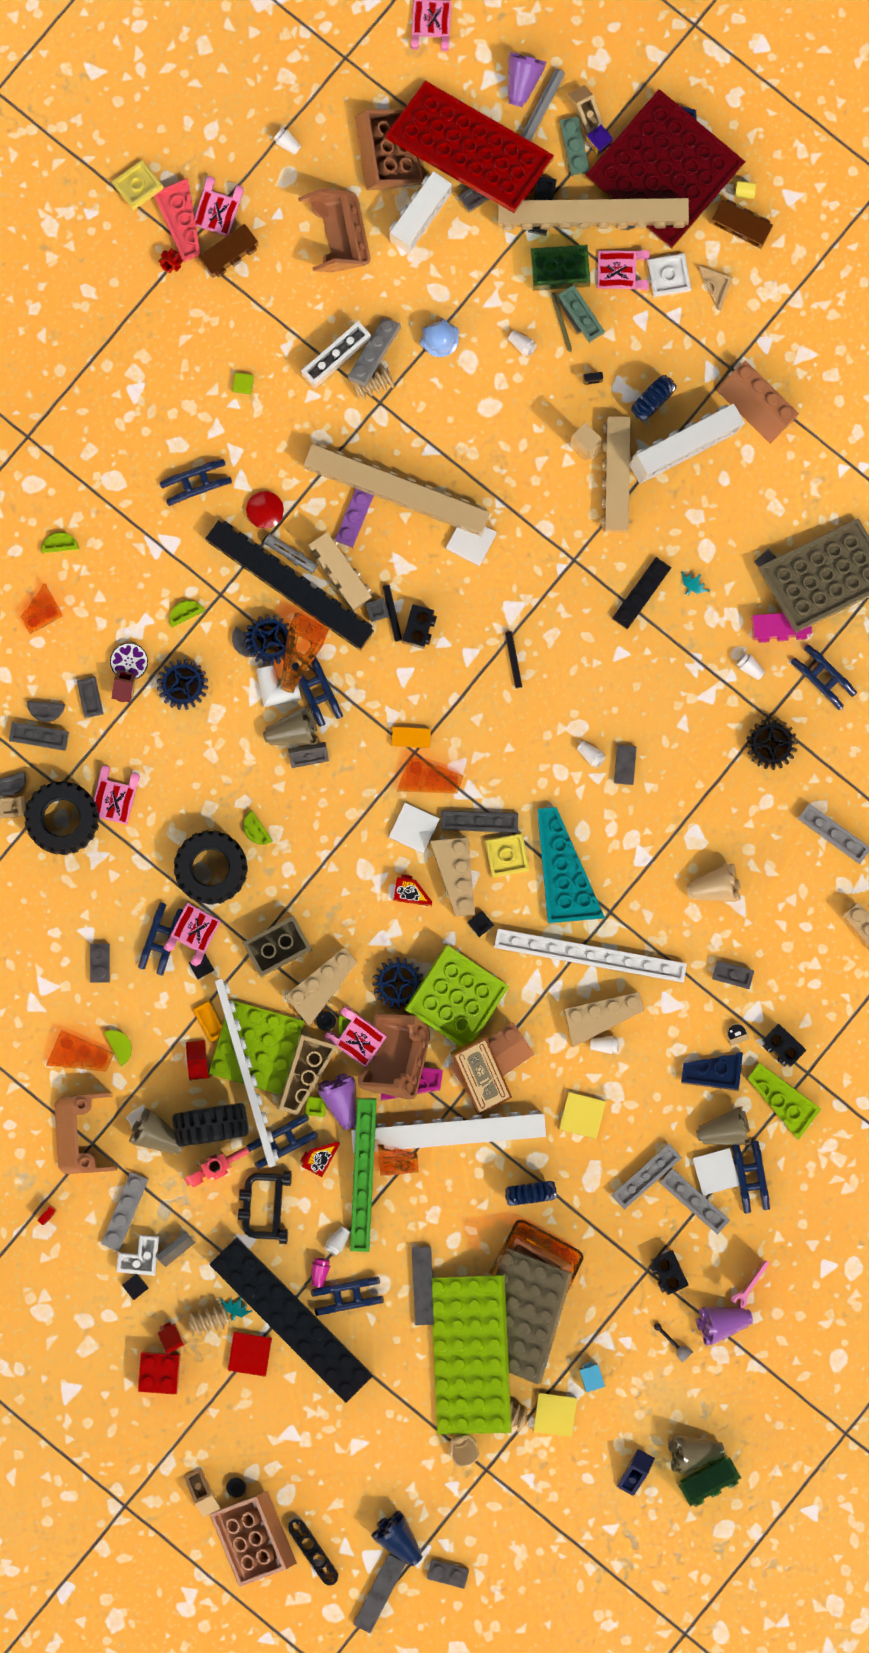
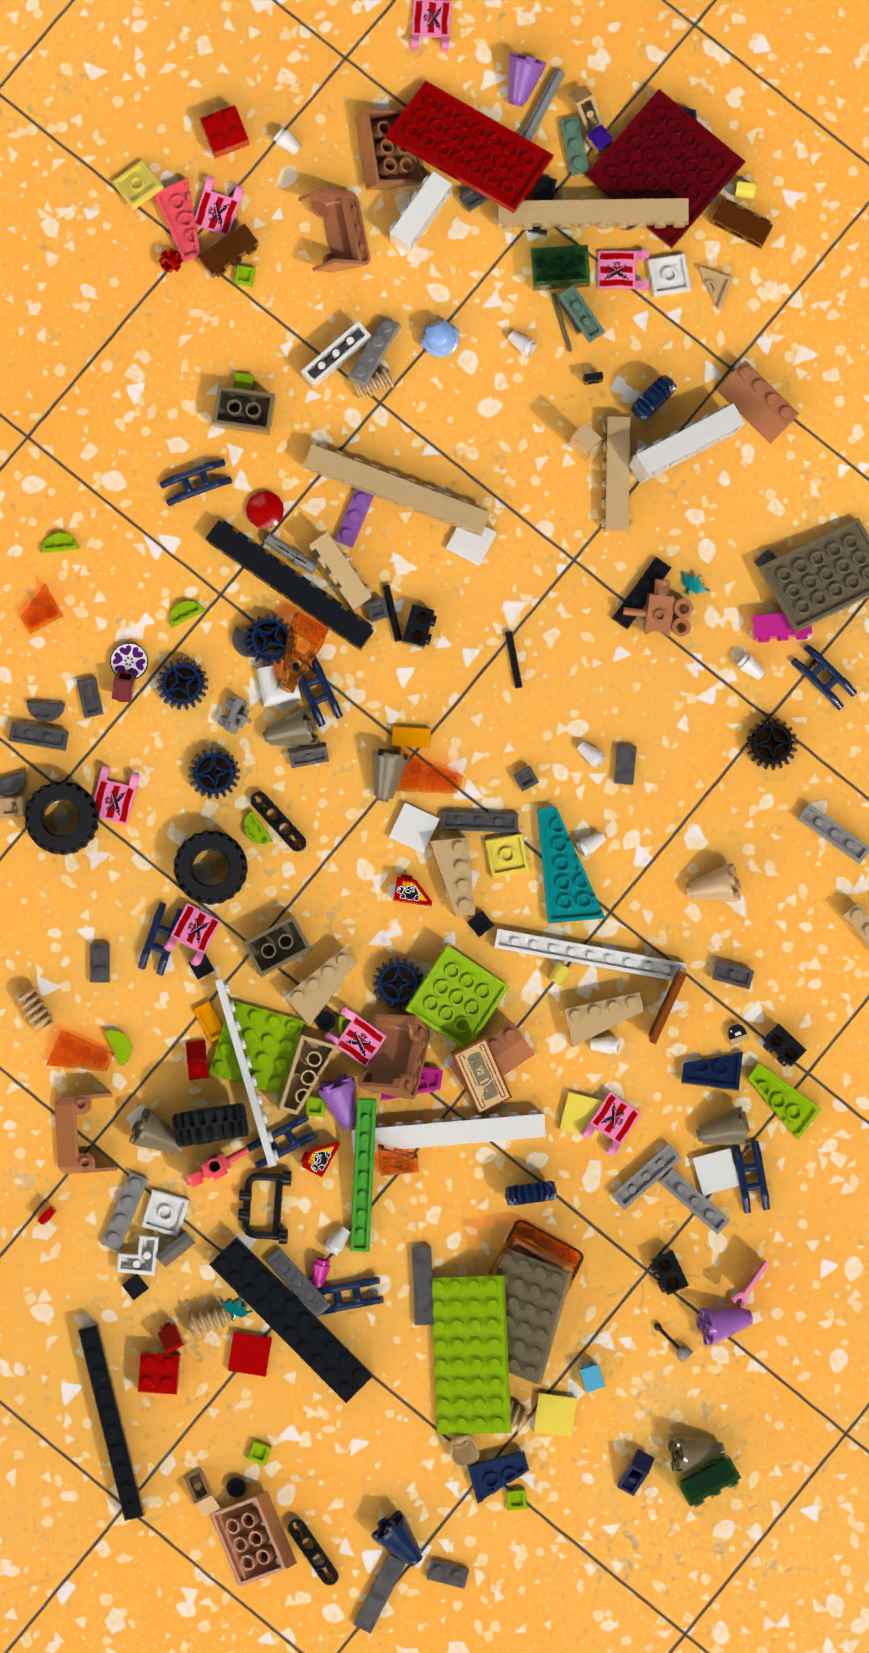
none -> tan piece [17,988,55,1031]
none -> black brick [78,1324,145,1521]
none -> white tile [142,1189,190,1237]
none -> dark blue gear [188,748,240,799]
none -> red brick [200,105,250,159]
none -> dark tan brick [213,386,276,435]
none -> light grey hips [218,697,252,735]
none -> lime tile [234,264,256,287]
none -> lime tile [247,1440,272,1466]
none -> black beam [251,792,306,852]
none -> flat silver tile [266,1248,331,1318]
none -> dark tan cone [372,748,410,802]
none -> dark blue wing [468,1450,529,1504]
none -> lime tile [506,1489,527,1511]
none -> dark grey plate [513,766,539,792]
none -> light yellow brick [548,962,571,987]
none -> white cone [576,832,606,857]
none -> flag [581,1092,641,1156]
none -> nougat piece [623,579,693,637]
none -> dark orange tile [648,966,687,1044]

